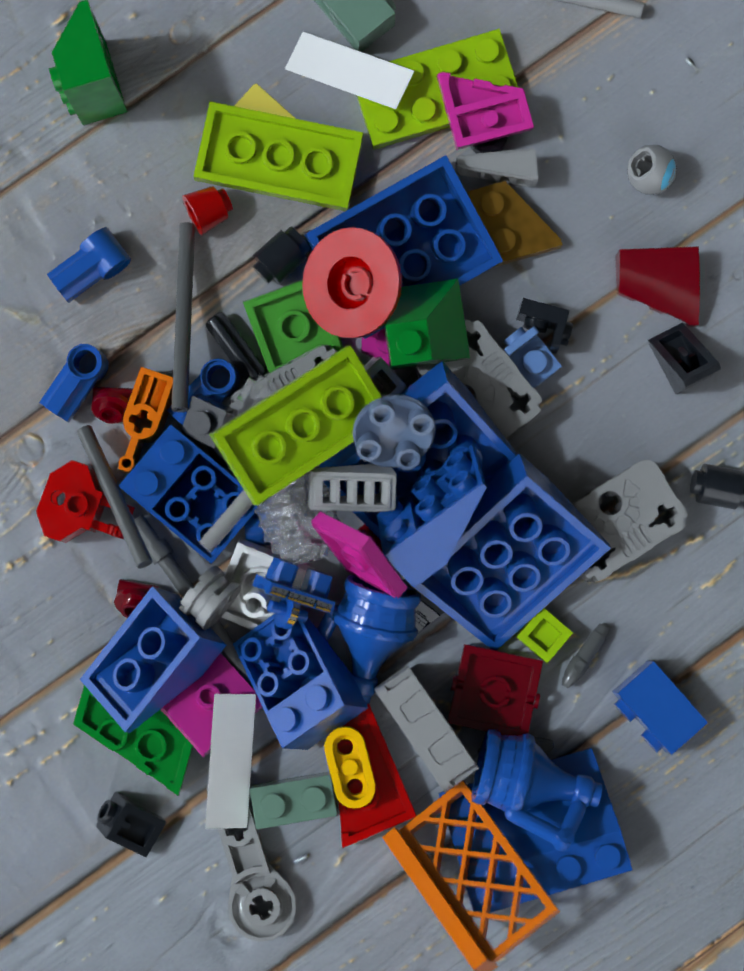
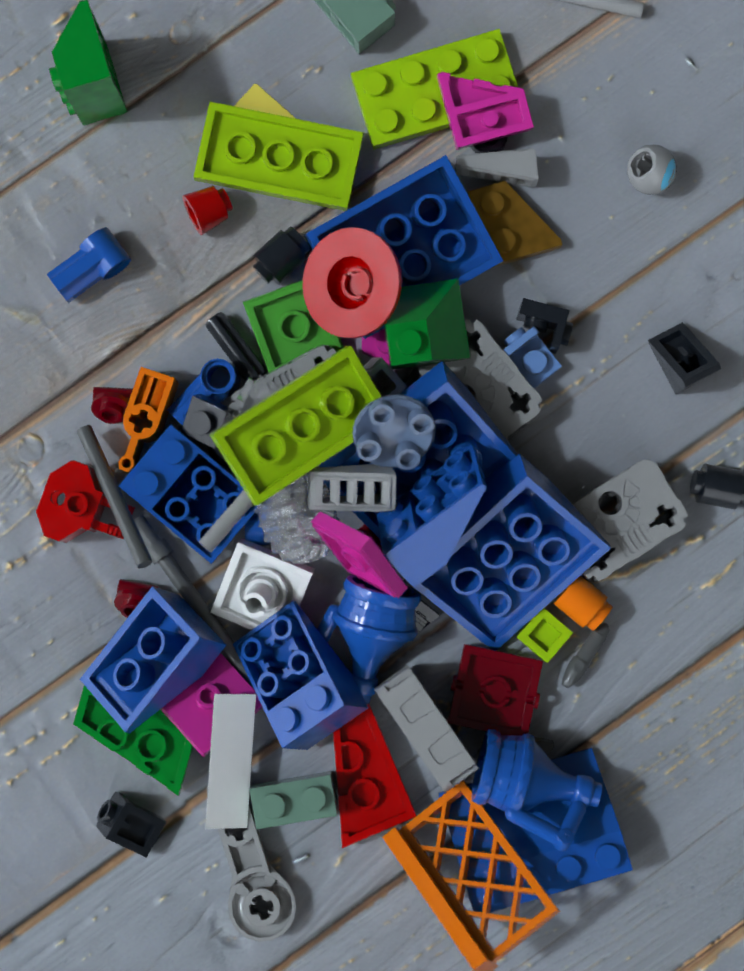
blue piece [39,344,109,422] -> none
dark grey piece [172,222,195,413] -> none
light grey wheel [179,565,241,630] -> none
blue hips [252,557,336,630] -> none
white sticker [285,32,414,109] -> none
yellow plate [324,726,376,809] -> none
blue brick [612,660,708,755] -> none
dark red slope [615,246,700,327] -> none
none -> orange brick [553,575,613,631]

